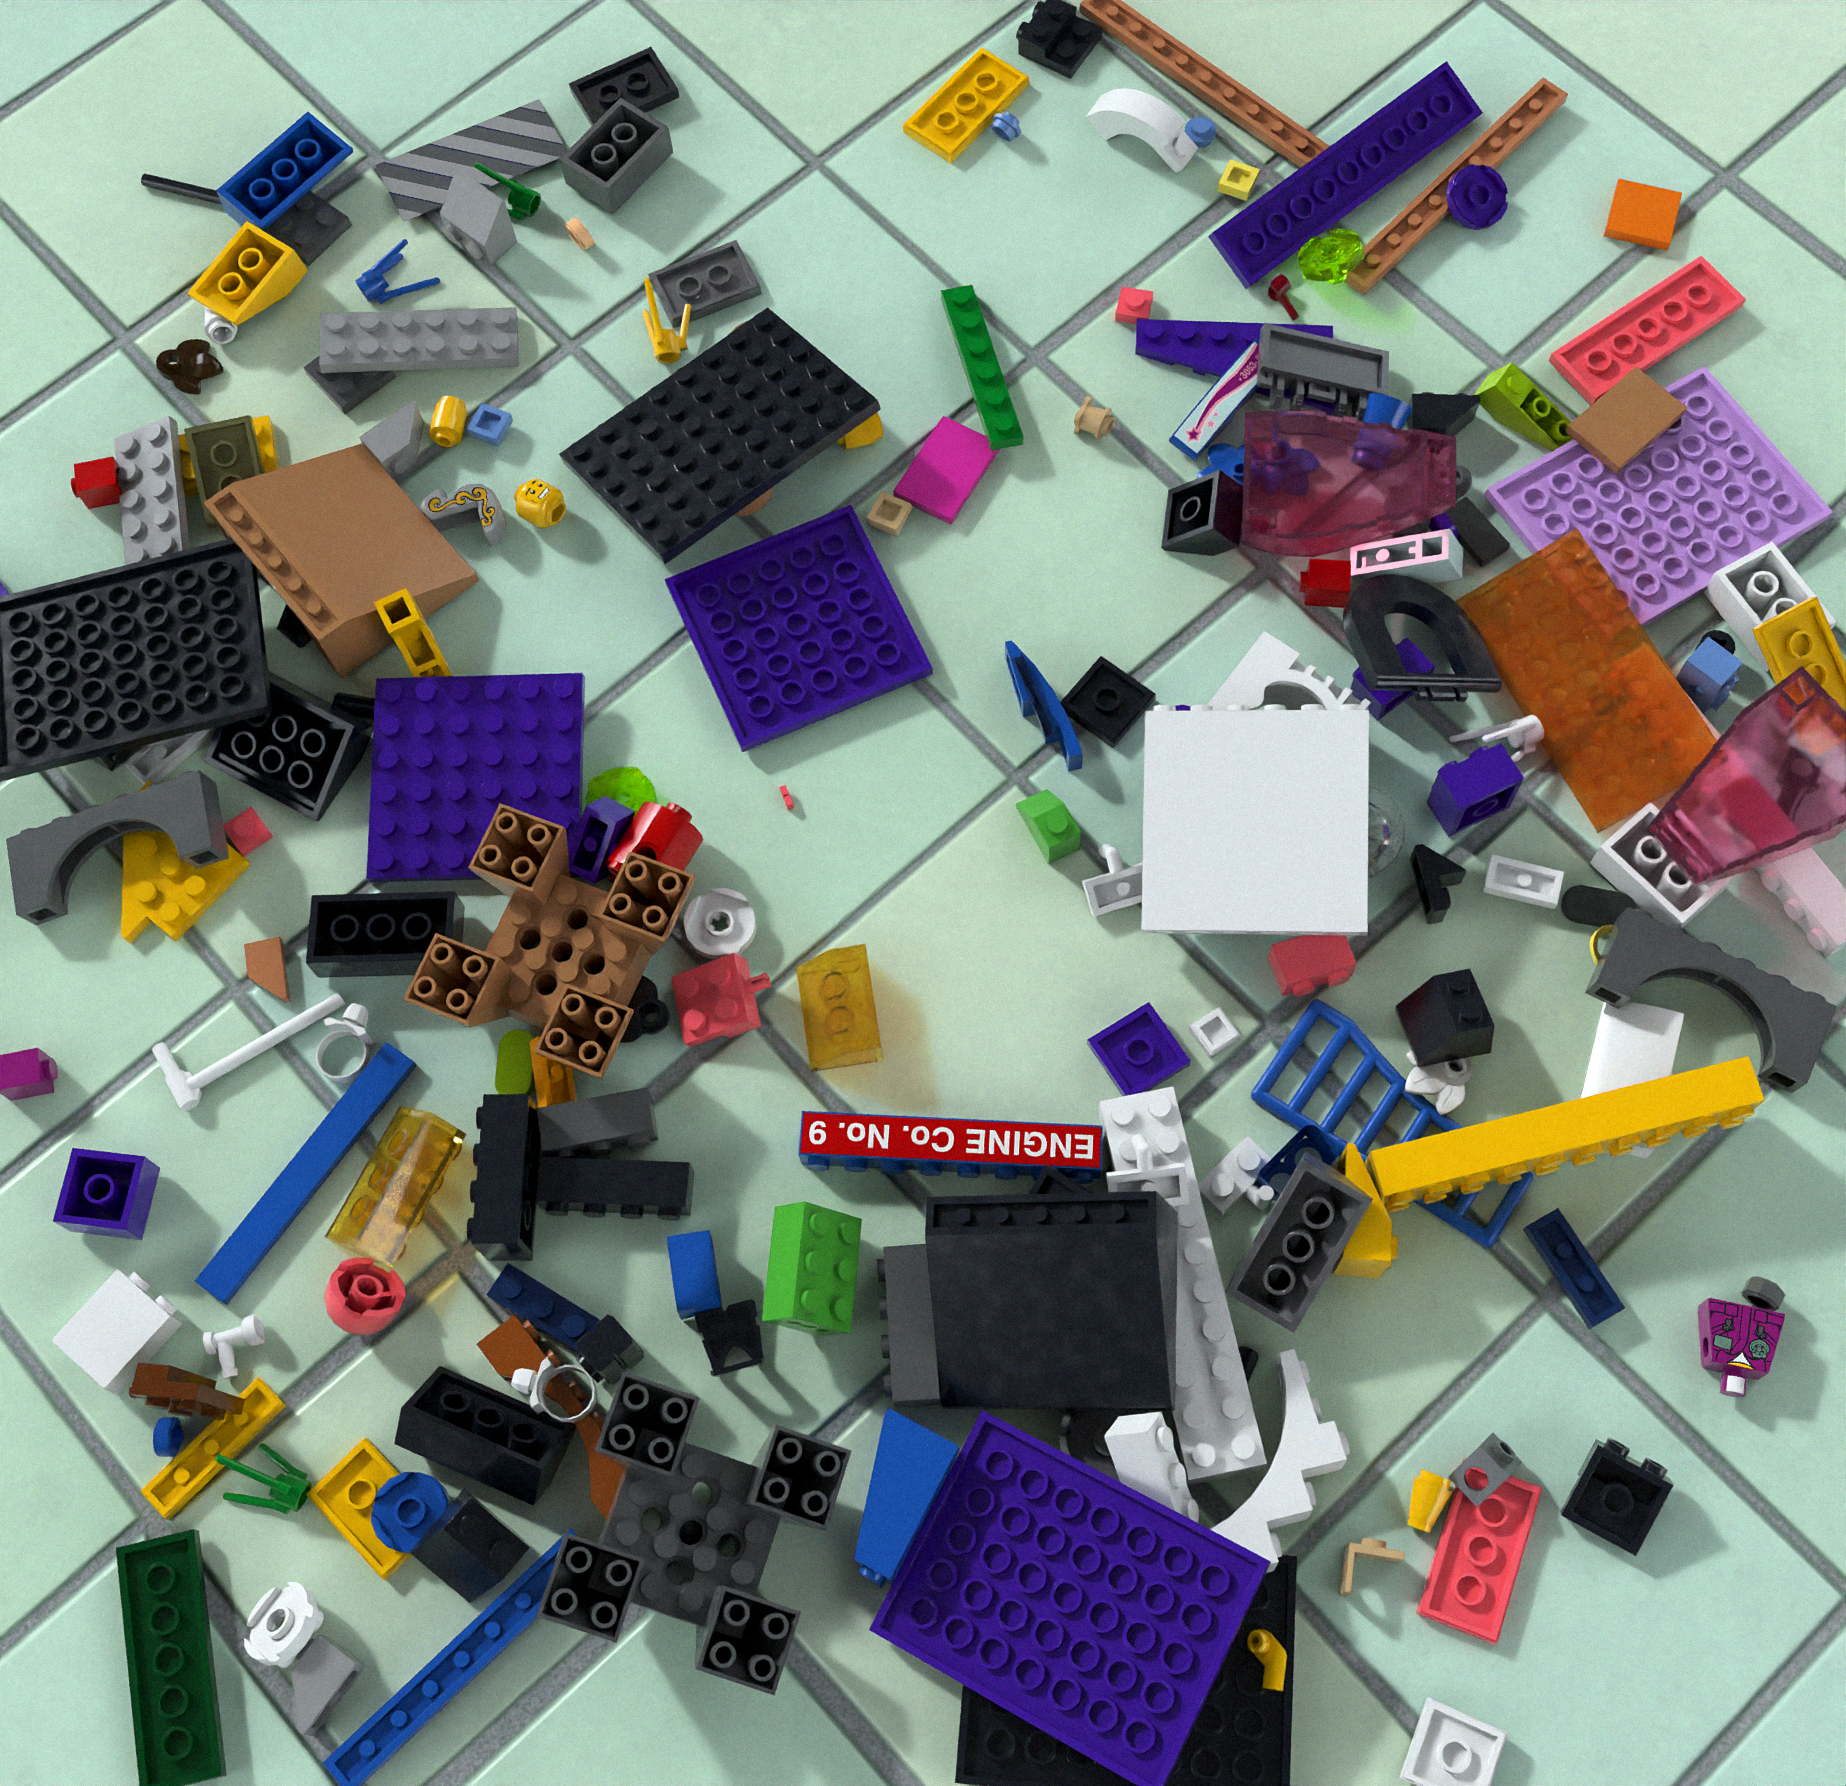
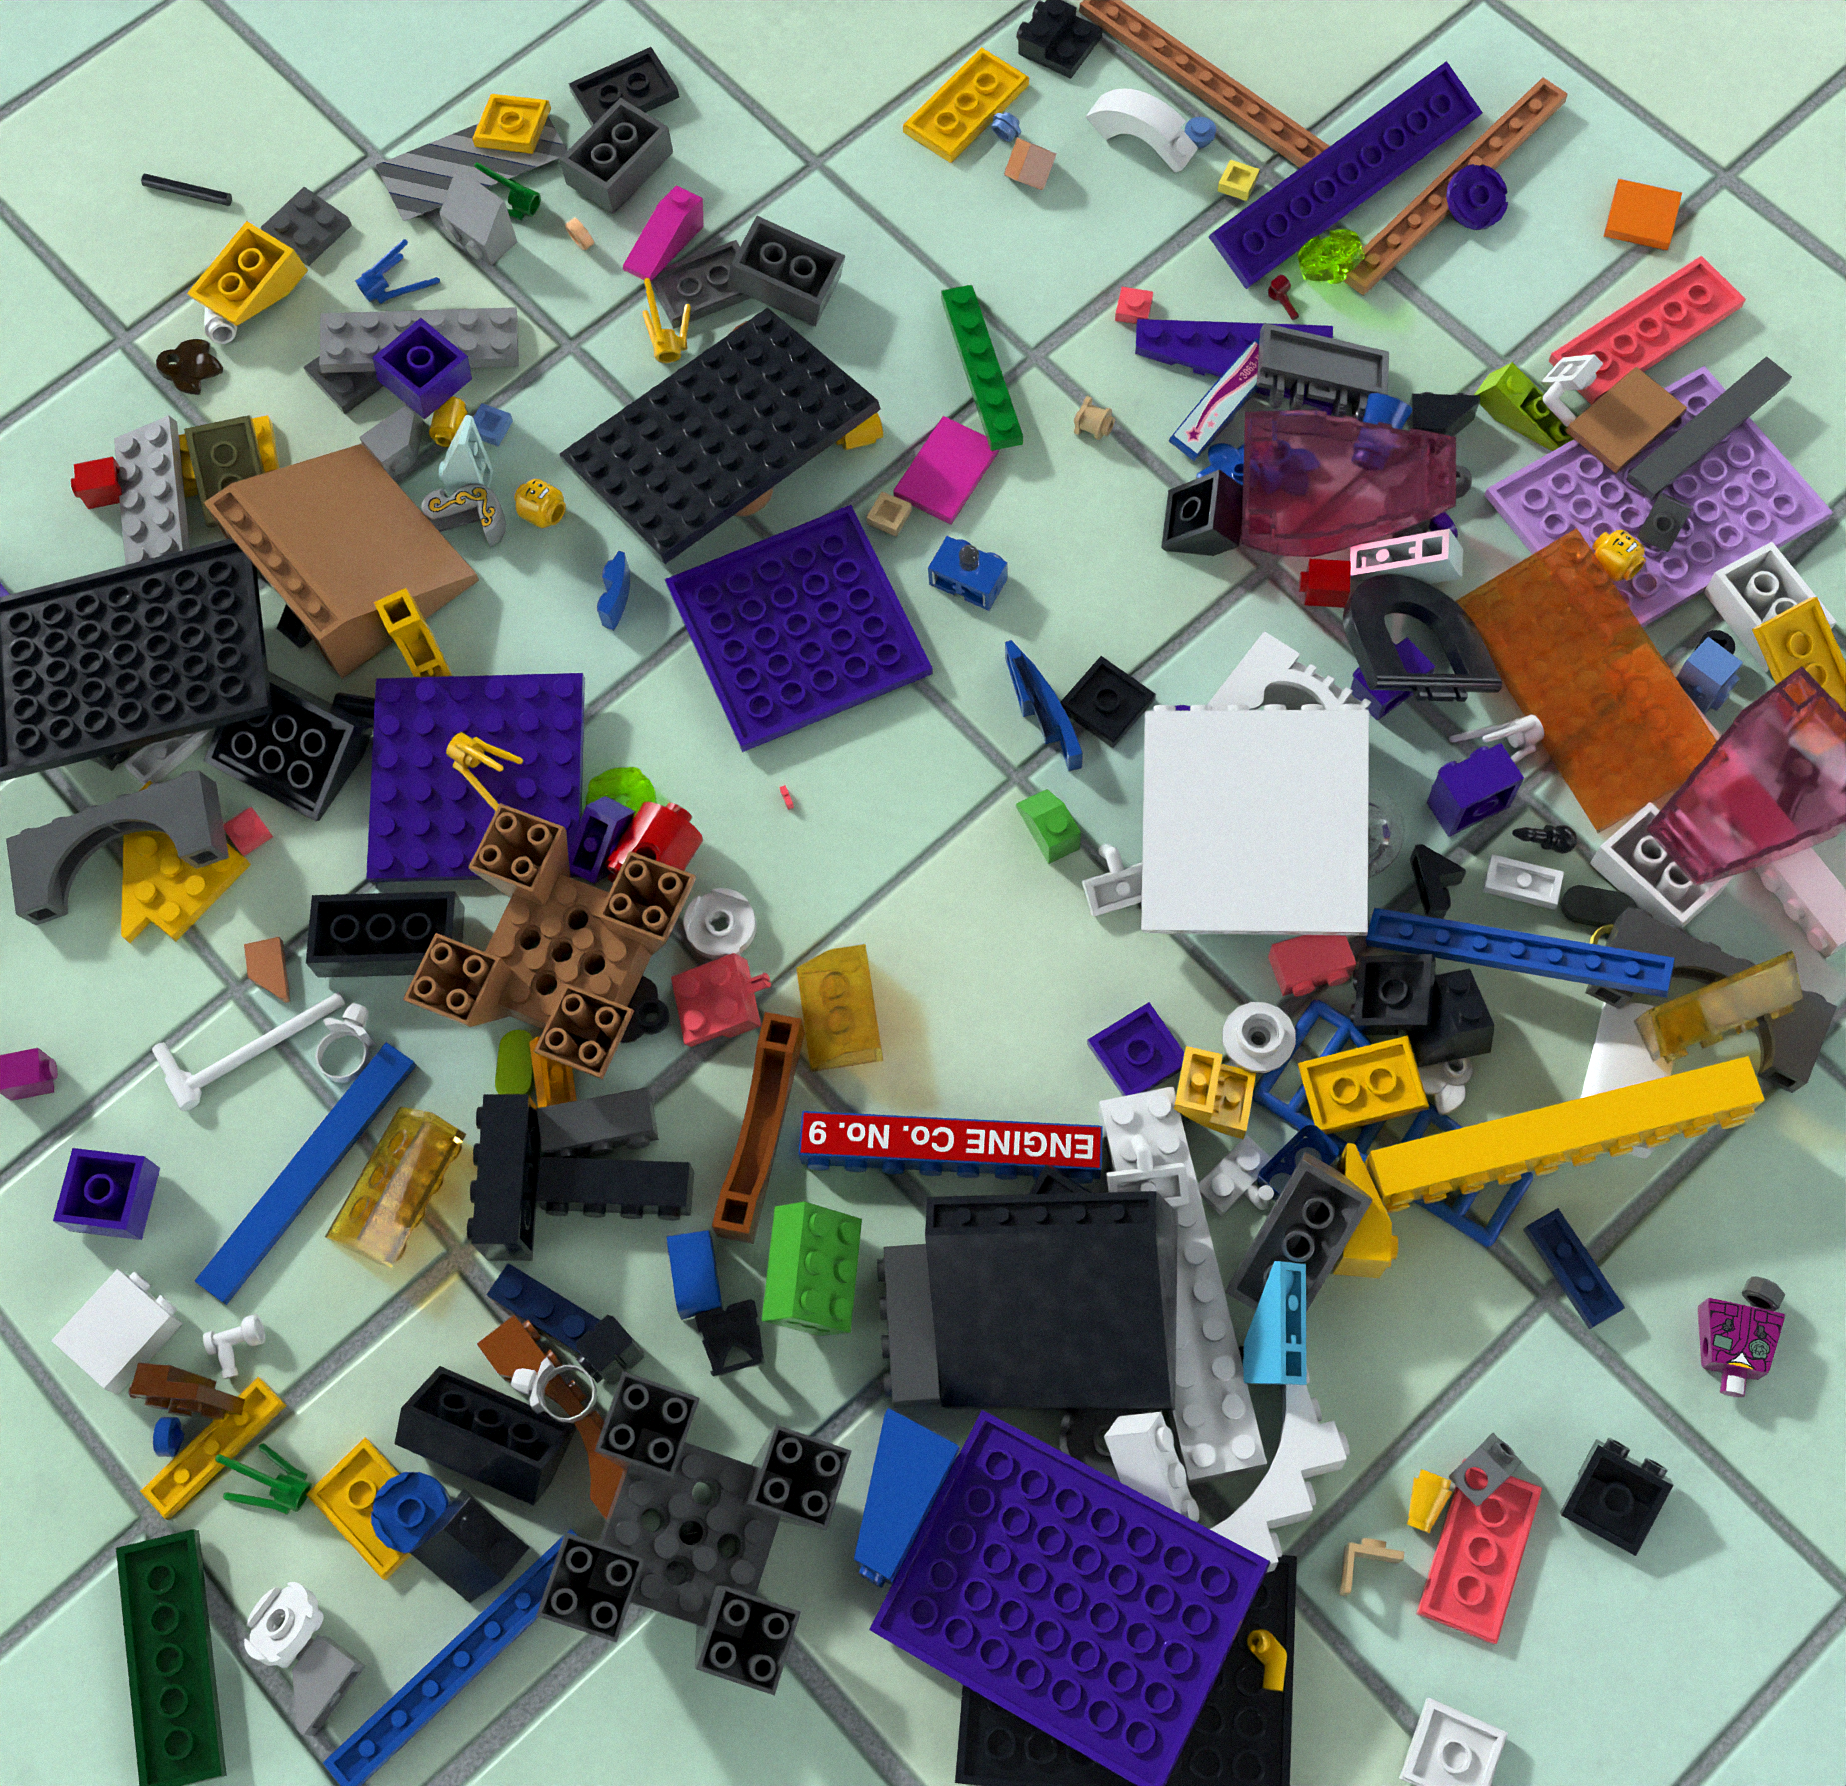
blue slope [216,112,353,231] -> none
coral cylinder [324,1257,406,1335] -> none
white tile [1189,1007,1241,1059] -> none
pearl dark grey tile [1444,496,1510,567] -> none
none -> dark purple brick [372,318,472,420]
none -> light aqua slope [439,415,494,495]
none -> yellow plant [446,732,523,811]
none -> yellow tile [472,94,551,154]
none -> blue slope [597,551,630,631]
none -> dark pink slope [623,185,704,281]
none -> dark orange arch [712,1012,805,1244]
none -> dark grey brick [727,216,845,327]
none -> blue piece [928,536,1008,611]
none -> nougat panel [1004,138,1057,190]
none -> yellow slope [1174,1046,1256,1140]
none -> white piece [1222,1002,1296,1073]
none -> medium azure slope [1243,1261,1307,1385]
none -> yellow tile [1298,1035,1429,1135]
none -> black plate [1350,954,1436,1035]
none -> blue plate [1366,908,1675,998]
none -> black bar [1512,825,1577,854]
none -> white plate [1541,354,1603,427]
none -> yellow head [1592,529,1646,581]
none -> dark grey tile [1626,356,1792,501]
none -> clear yellow slope [1634,950,1803,1064]
none -> dark grey bracket [1637,492,1693,552]

